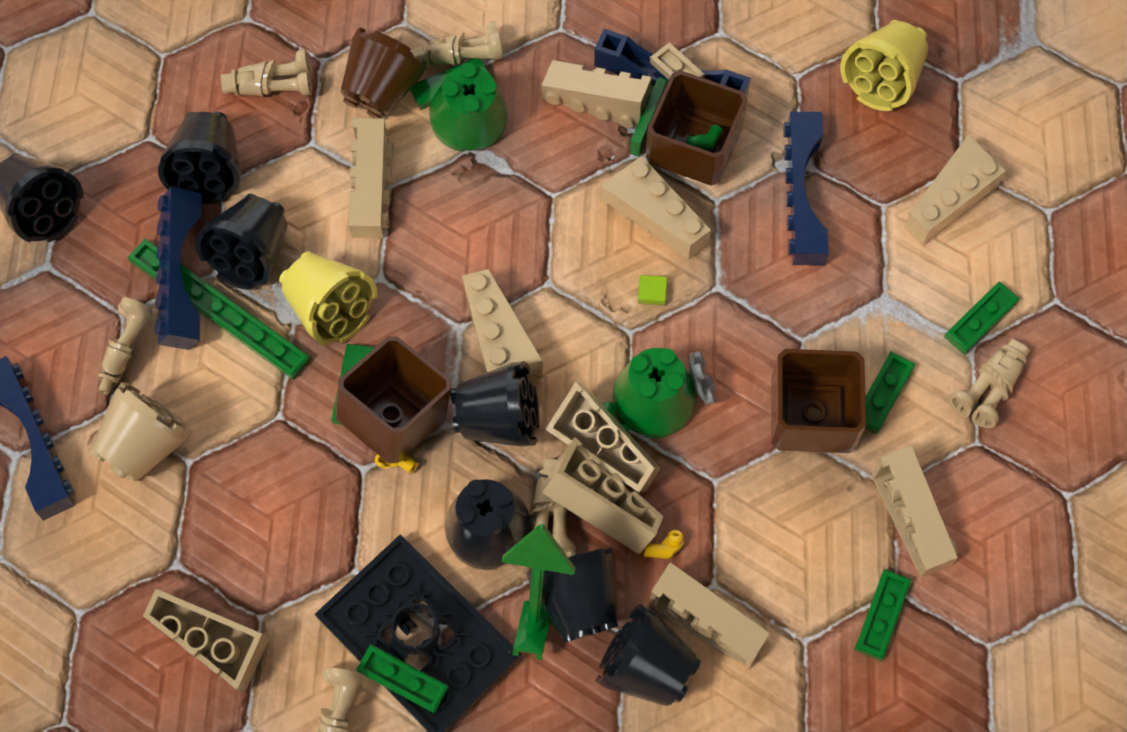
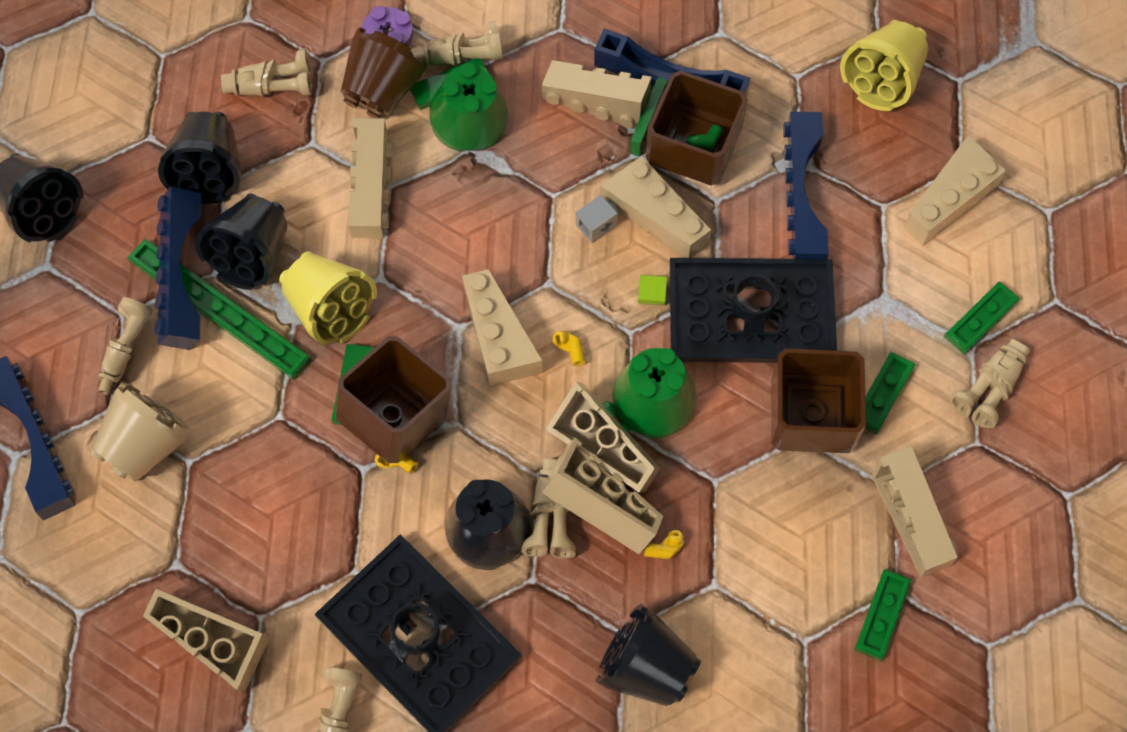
green tile [356,644,449,714] -> none
black cone [450,361,540,447] -> none
green piece [502,524,576,660] -> none
black cone [527,548,618,643] -> none
tan wedge [649,562,770,669] -> none
tan plate [650,42,705,80] -> none
light grey dish [689,351,716,406] -> none
none -> medium lavender plate [362,6,413,46]
none -> yellow arm [552,331,586,366]
none -> light grey brick [576,195,618,243]
none -> black plate [669,258,837,363]

